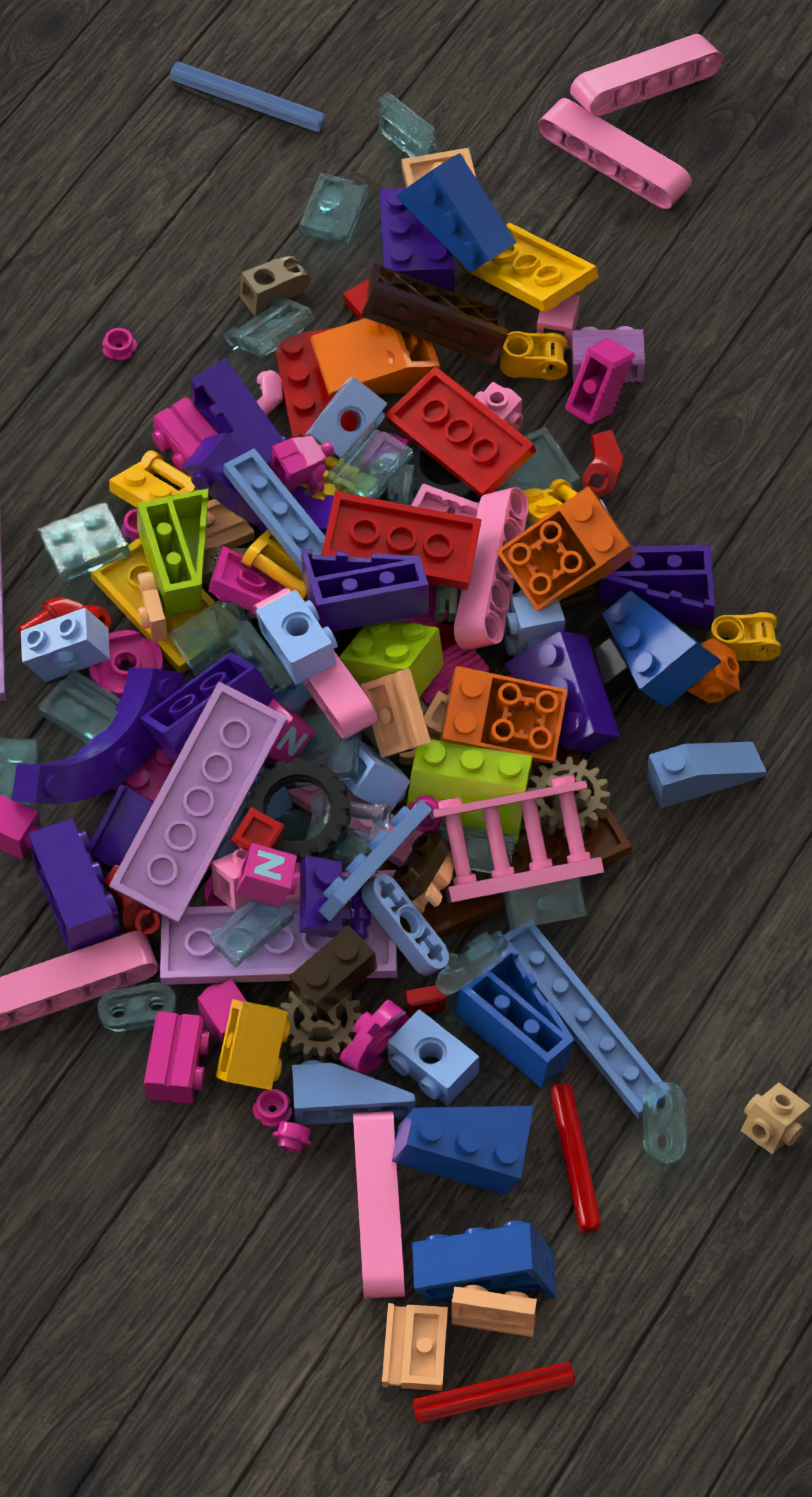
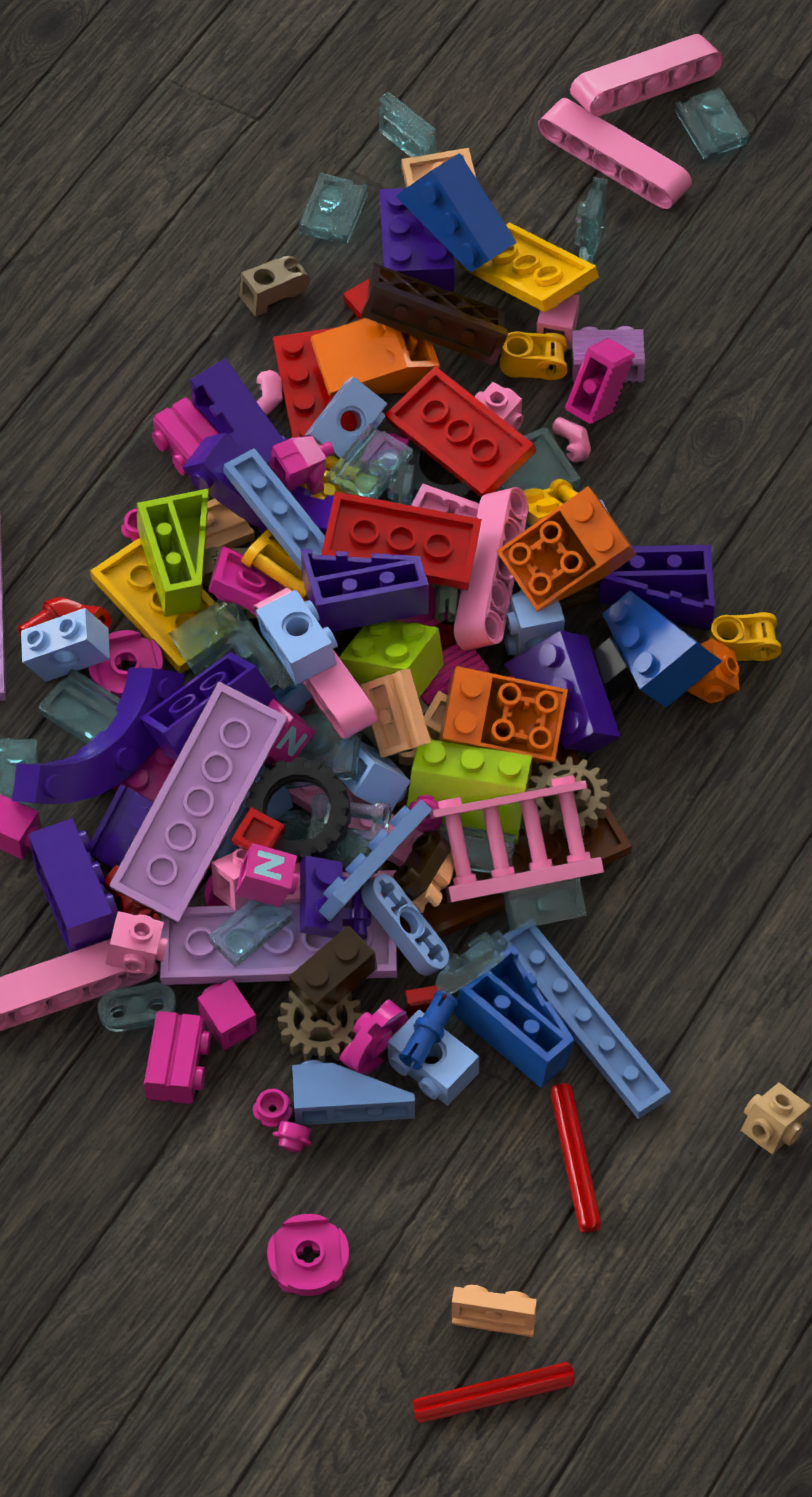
clear light blue plate [38,502,131,583] -> none
dark pink plate [102,328,137,361] -> none
yellow plate [109,450,200,508] -> none
light nougat plate [137,571,167,642] -> none
medium blue axle [170,62,325,132] -> none
yellow brick [216,999,290,1090] -> none
clear light blue plate [224,296,315,357] -> none
bright pink beam [353,1111,405,1299] -> none
light nougat plate [382,1303,448,1391] -> none
blue wedge [392,1106,534,1195] -> none
blue wedge [412,1221,557,1303] -> none
red arm [581,430,623,497] -> none
clear light blue plate [643,1082,687,1163] -> none
medium blue slope [647,742,767,809] -> none
none -> bright pink brick [106,911,168,975]
none -> dark pink plate [267,1214,349,1296]
none -> blue pin [399,991,459,1070]
none -> bright pink arm [552,417,591,463]
none -> clear light blue plate [575,177,608,262]
none -> clear light blue plate [675,87,749,159]

